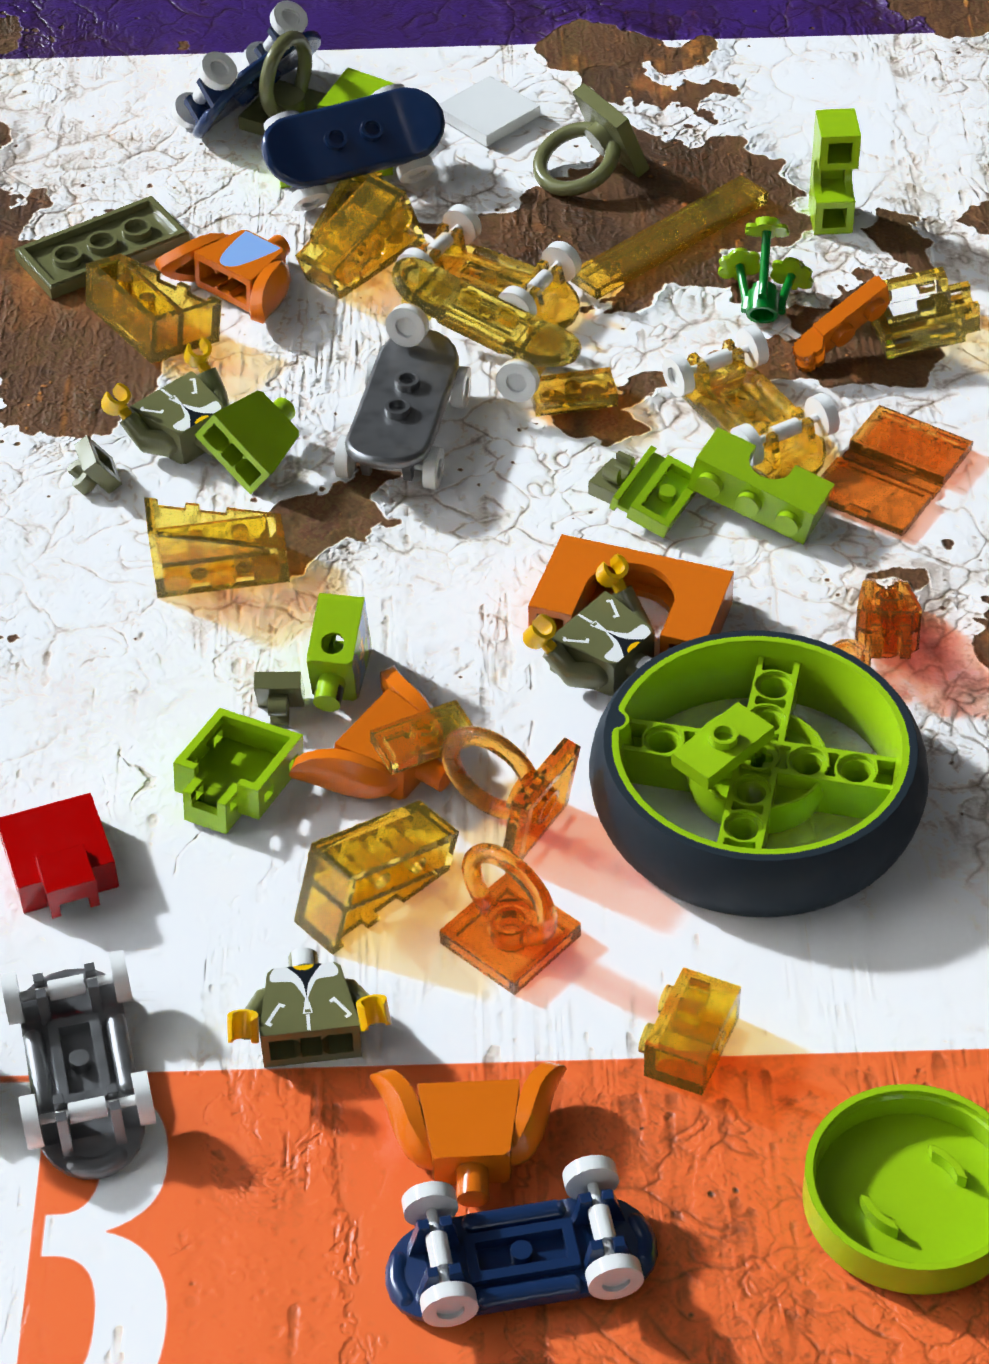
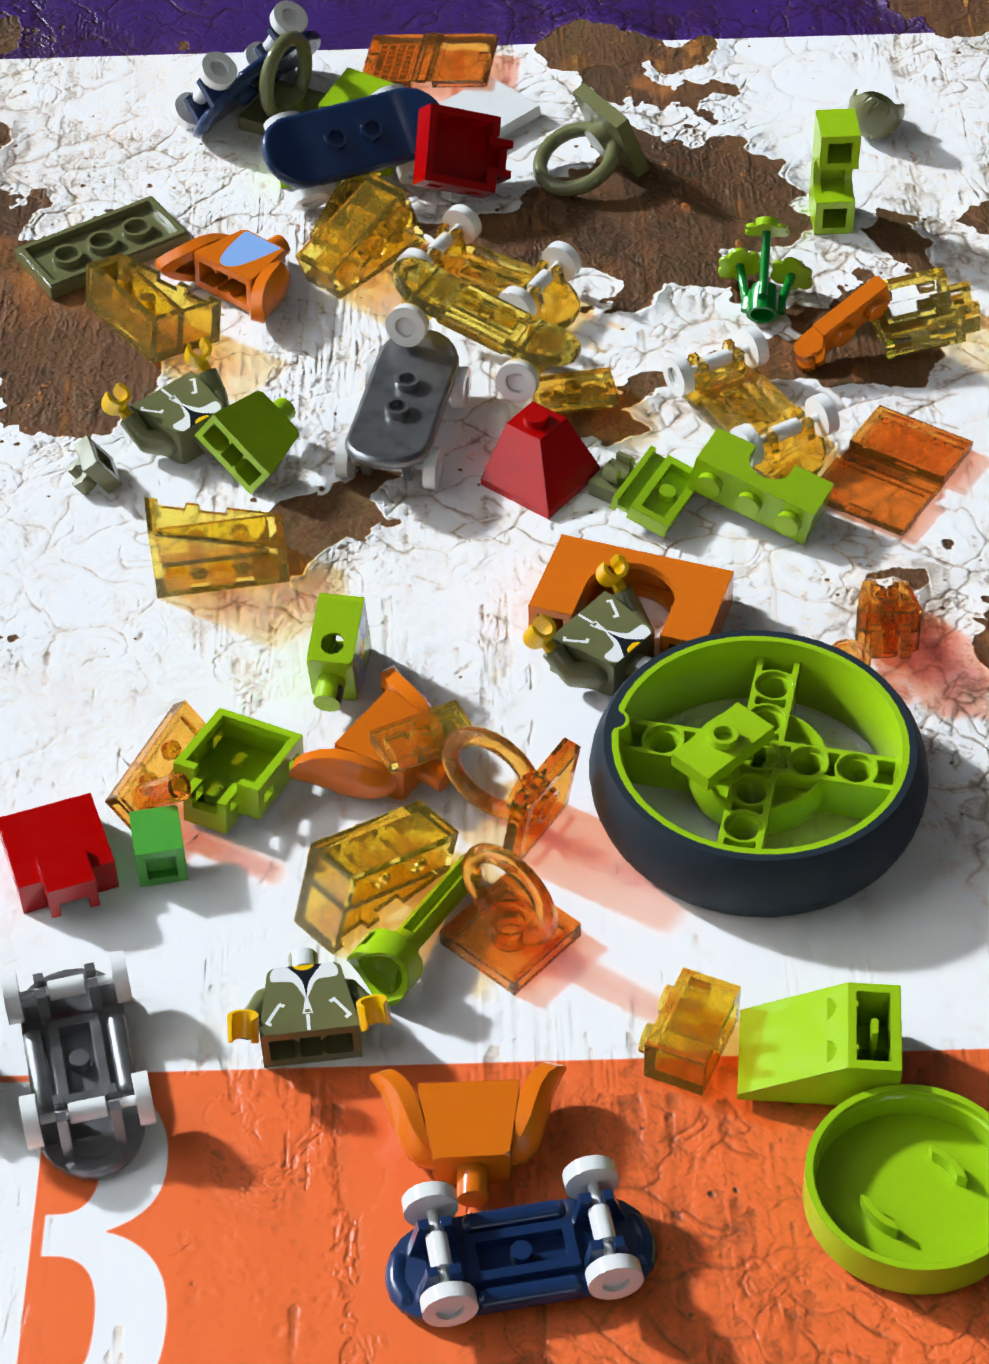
olive tile [254,671,305,725] -> none
clear yellow tile [571,175,768,300] -> none
none -> clear orange piece [105,700,206,830]
none -> bright green panel [129,805,189,887]
none -> lime piece [346,854,483,1006]
none -> clear orange piece [361,33,499,88]
none -> red piece [413,103,514,198]
none -> red slope [480,401,600,520]
none -> lime slope [737,982,902,1105]
none -> olive hair [848,89,905,140]

